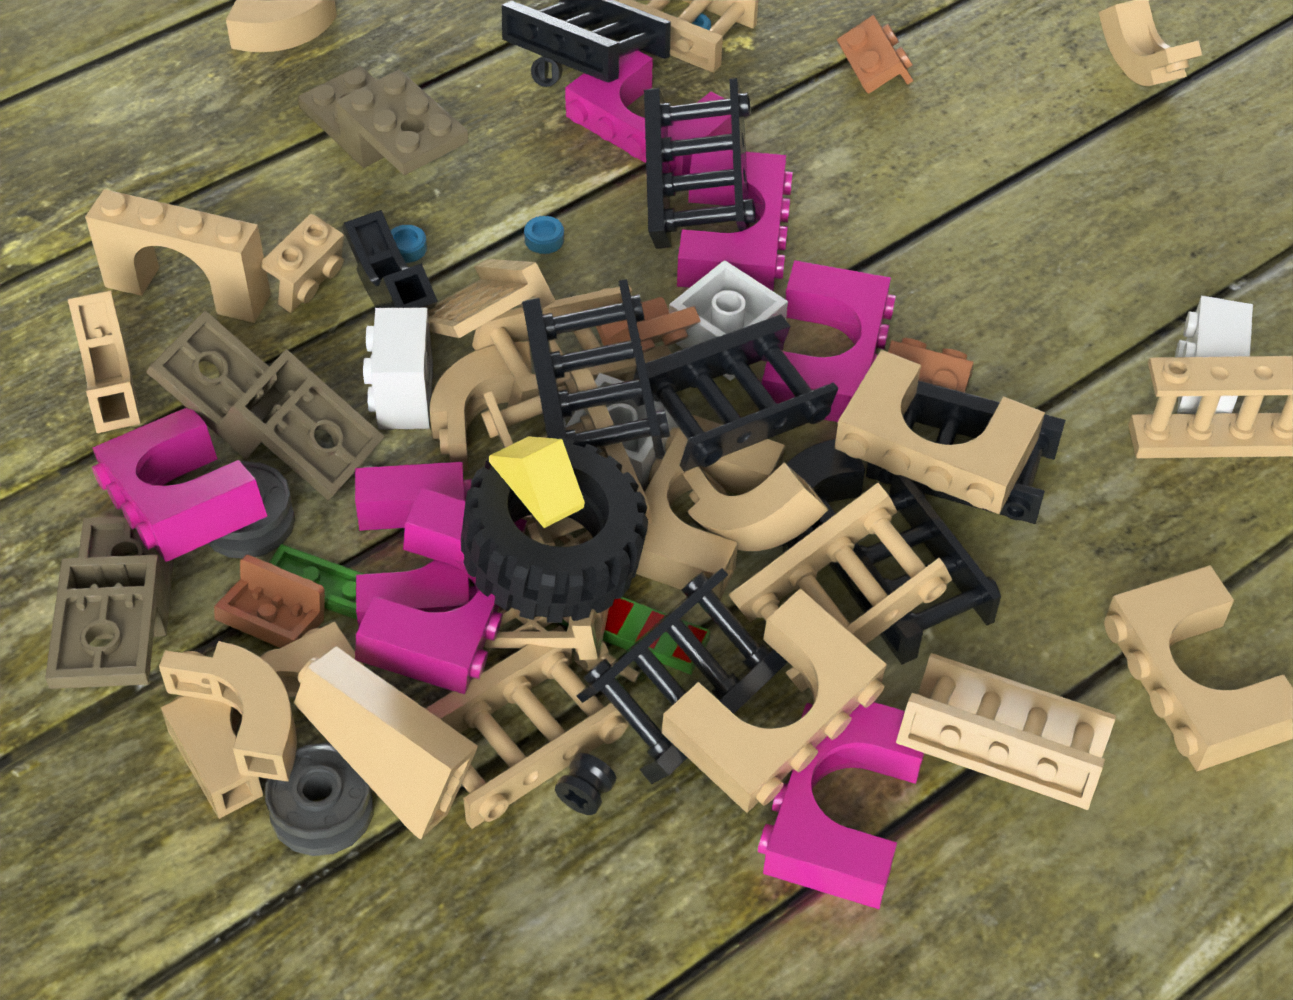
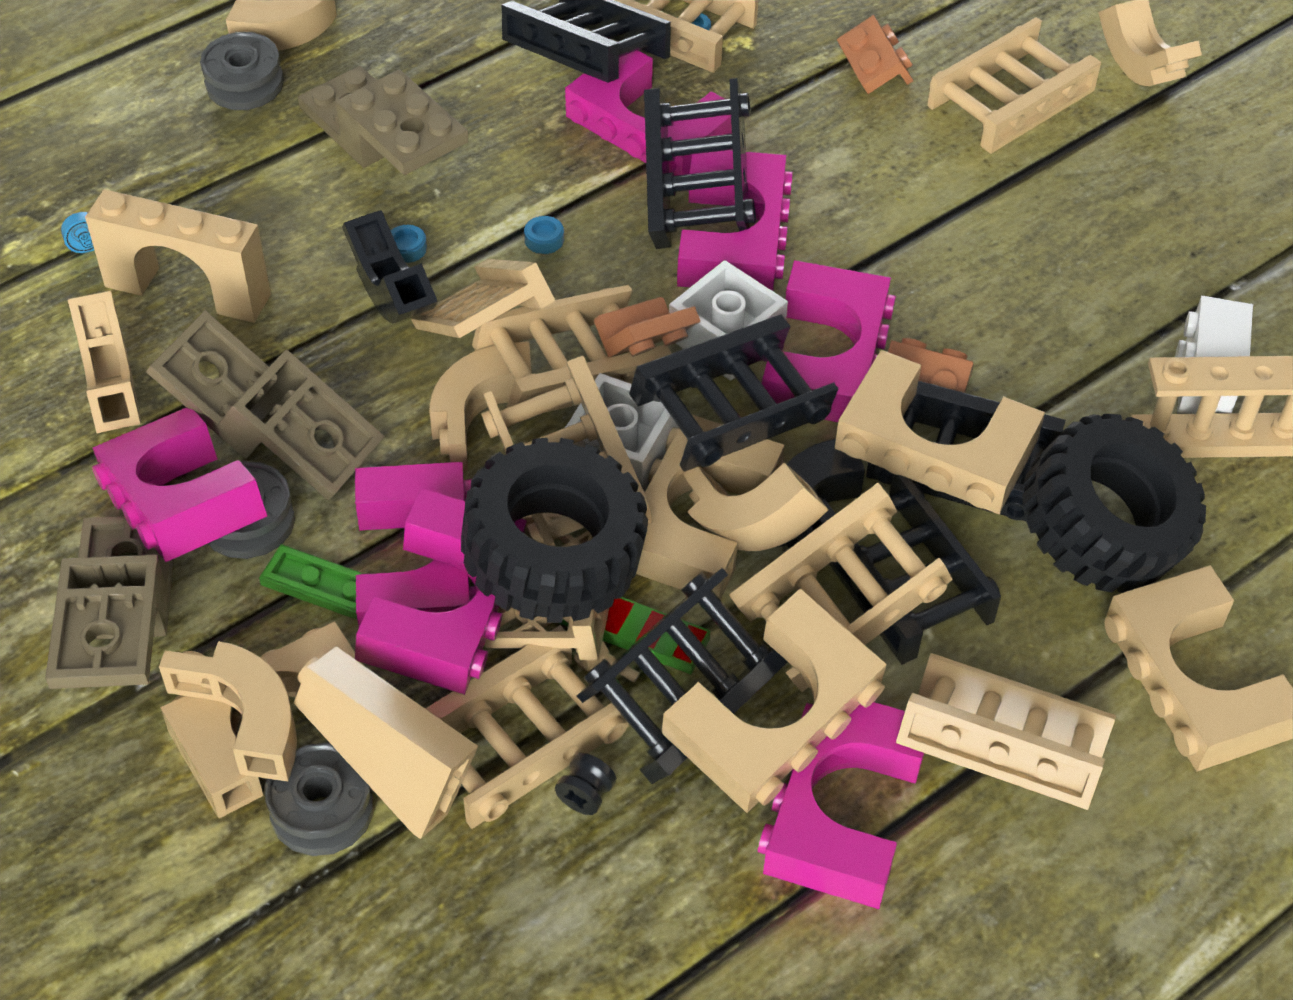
nougat bracket [214,555,325,648] -> none
tan bracket [262,214,344,313] -> none
white brick [363,308,433,429] -> none
light yellow slope [489,436,585,528] -> none
black fence [522,279,670,457] -> none
black hinge [531,56,563,87] -> none
none -> dark azure tile [61,212,94,253]
none -> dark grey wheel [200,32,284,110]
none -> tan fence [927,17,1101,154]
none -> black tyre [1022,414,1206,593]

